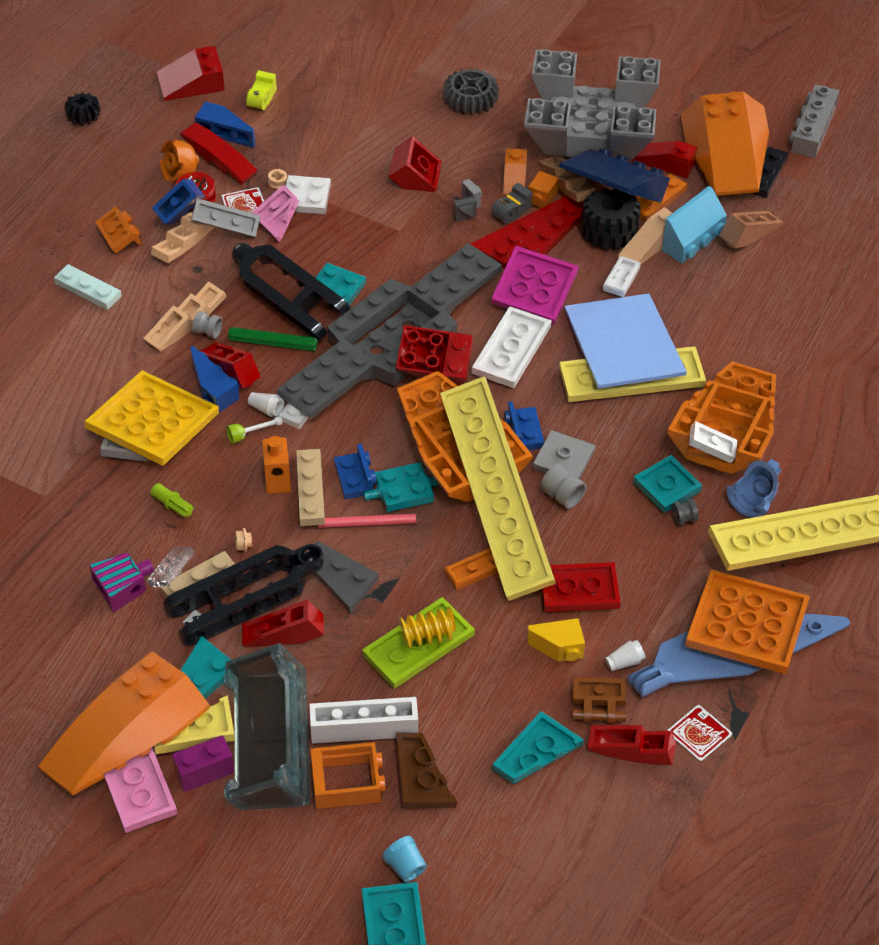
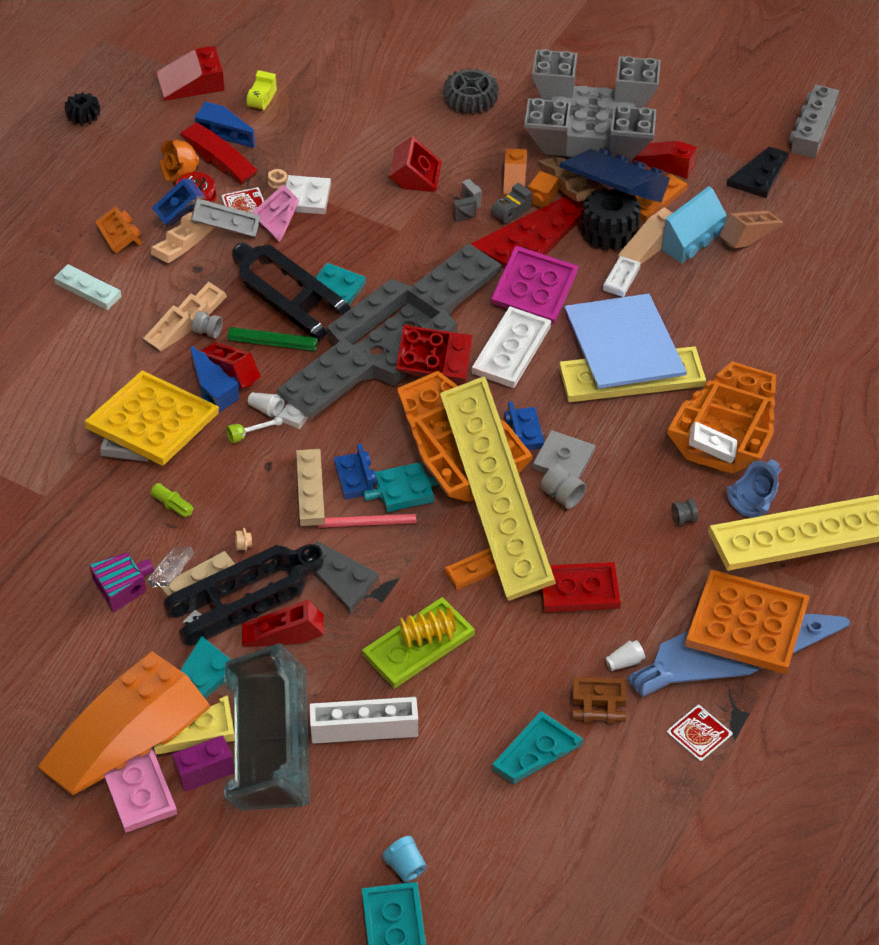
orange torso [262,436,291,494] -> none
orange window [310,742,386,809] -> none
reddish brown wing [395,733,457,808] -> none
yellow slope [527,618,585,662] -> none
red slope [587,725,676,765] -> none
teal plate [633,455,702,513] -> none
orange wedge [681,92,769,196] -> none

